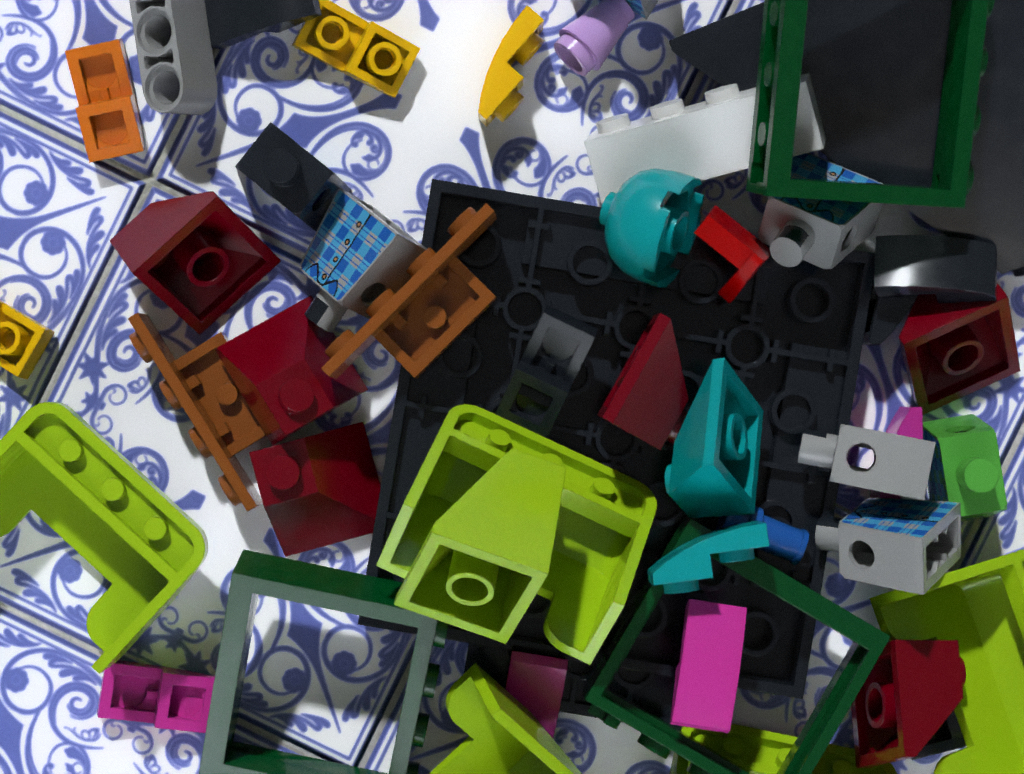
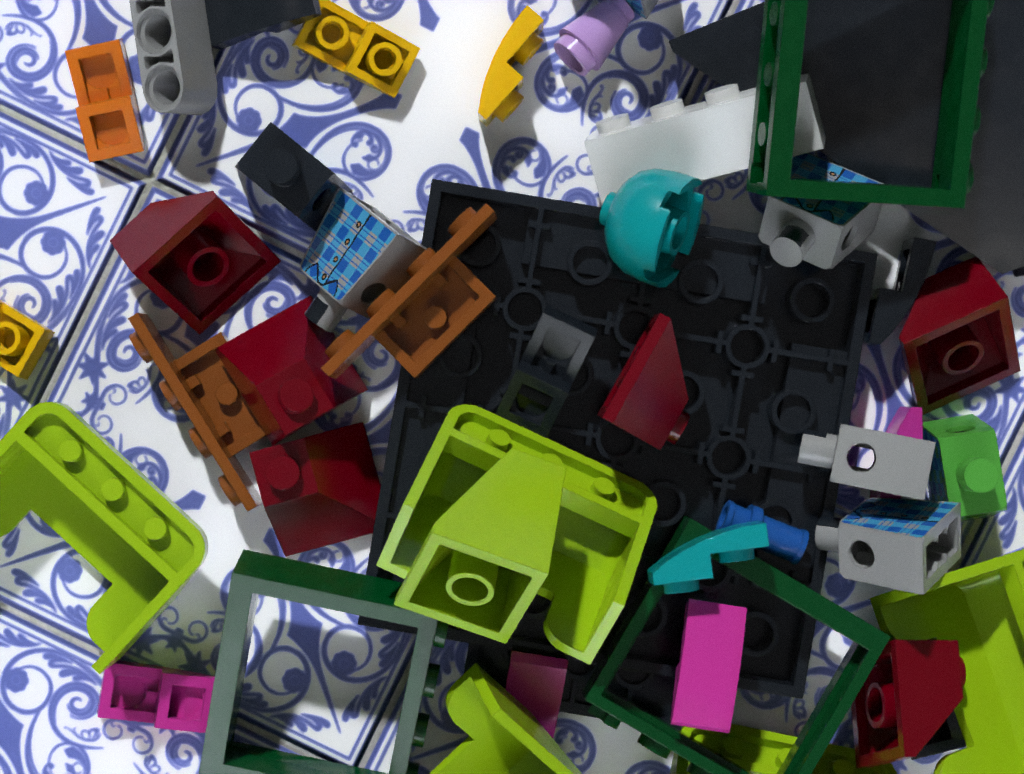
teal slope [665,358,764,518] -> none
red tile [694,205,770,303] -> none
black slope [874,235,997,304] -> none

